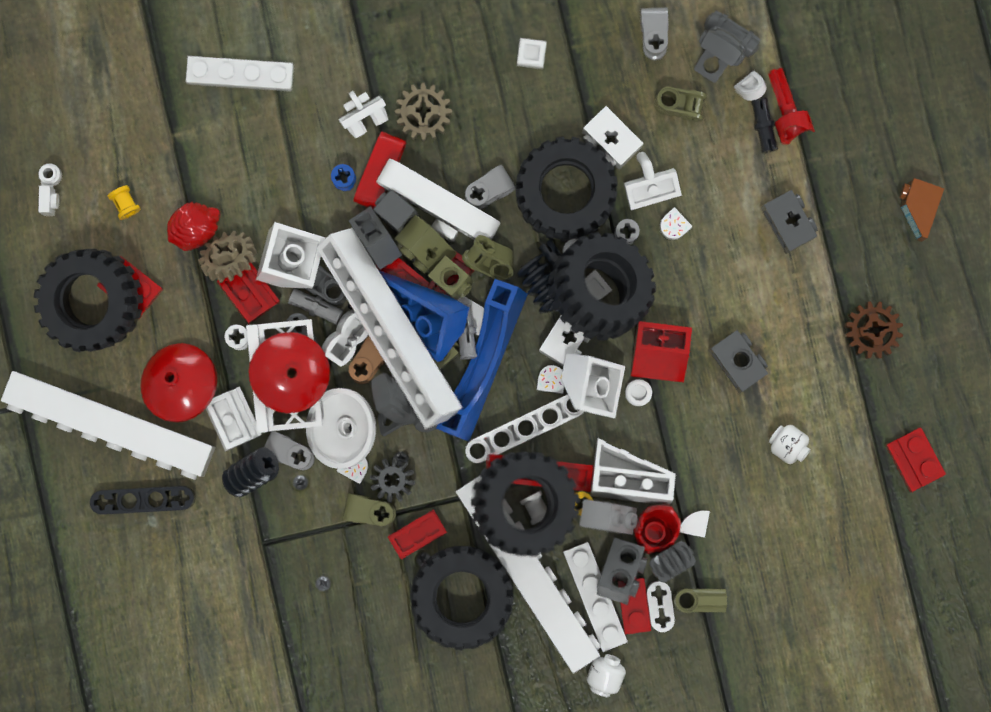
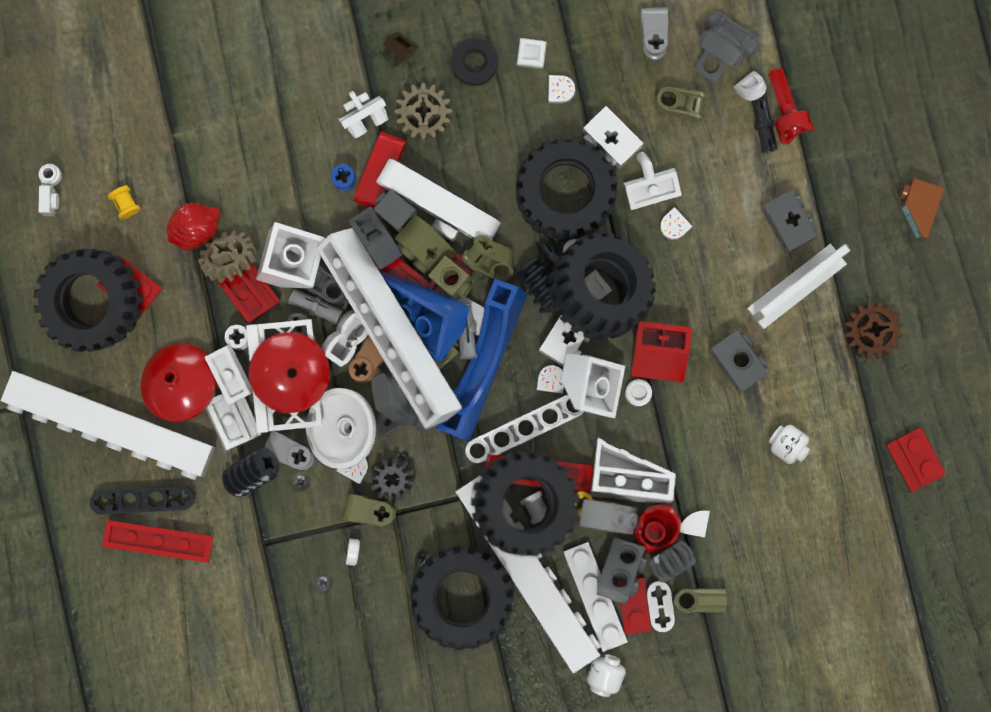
white plate [186,56,294,91] -> none
red plate [388,509,447,560] -> none
light grey piece [465,165,516,210] -> none
light grey bush [614,219,640,245] -> none
none -> red plate [102,520,214,563]
none -> white plate [205,344,253,405]
none -> white tile [346,538,360,566]
none -> dark brown tile [382,31,418,67]
none -> black tyre [451,38,498,86]
none -> white tile [548,75,575,103]
none -> white fence [747,244,850,330]

